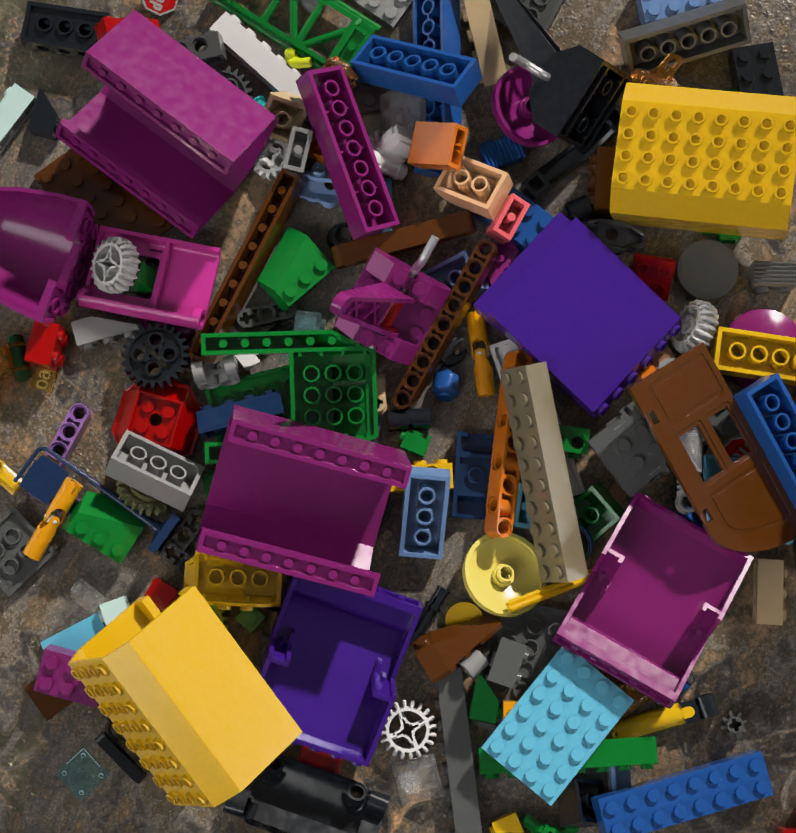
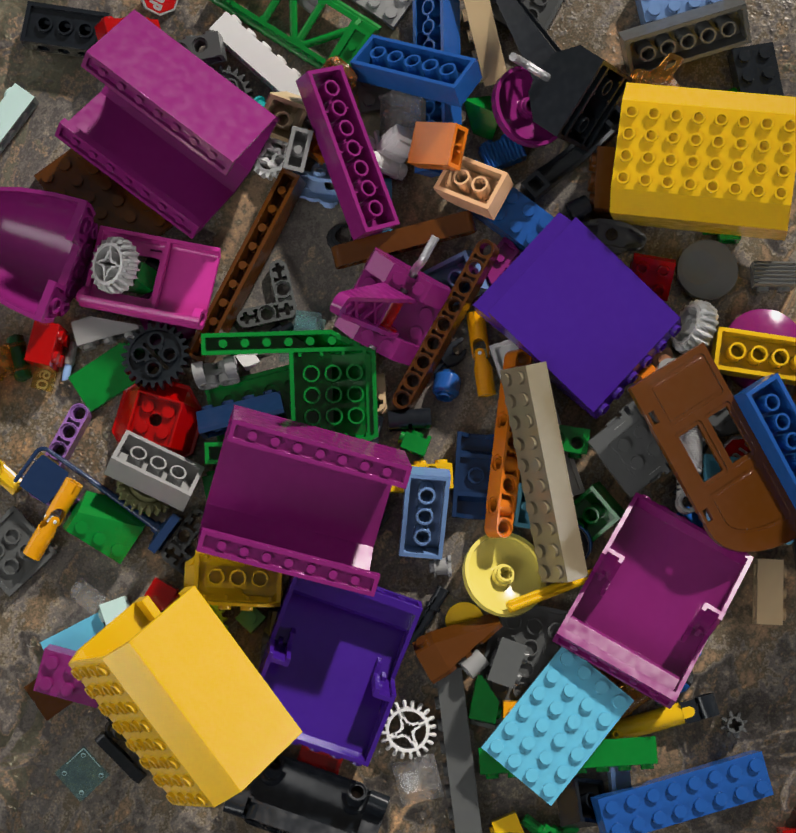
black slope [28,90,61,141] -> none
green wedge [257,226,335,313] -> none
neon yellow arm [284,48,312,69] -> none
coral brick [485,193,530,245] -> none
none -> light grey piece [62,341,78,381]
none -> green tile [68,342,145,413]
none -> light grey brick [429,555,452,578]
none -> green slope [464,96,498,140]

